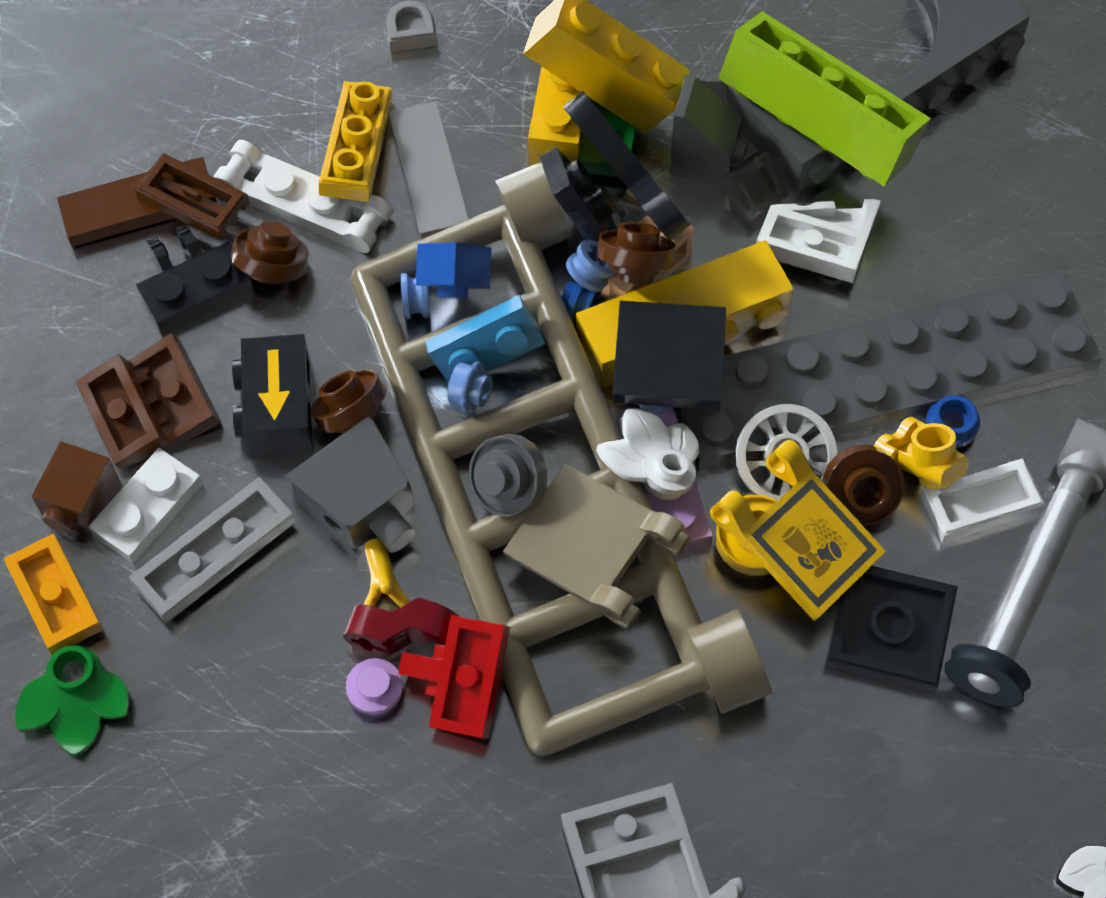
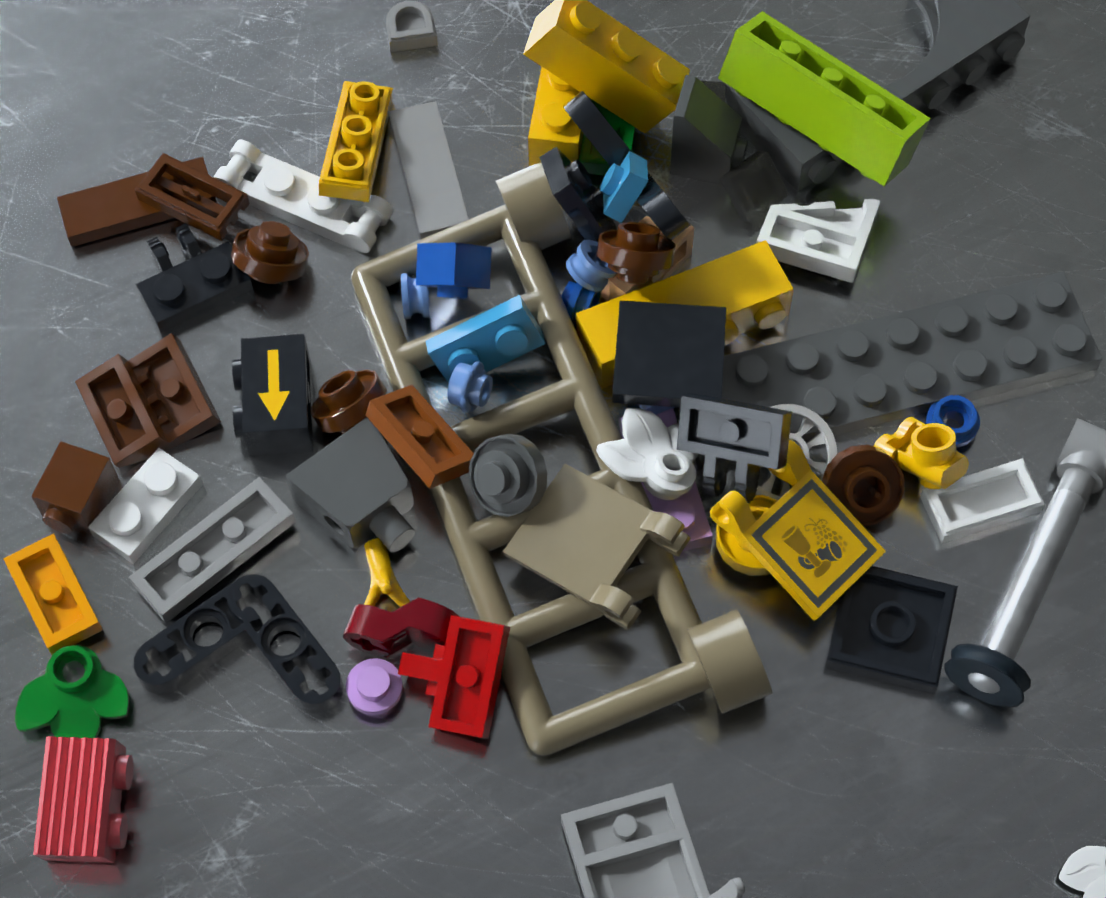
none -> coral brick [33,736,134,863]
none -> black beam [133,574,343,713]
none -> dark orange plate [365,385,474,489]
none -> dark azure plate [600,151,648,223]
none -> hinge [677,393,792,503]

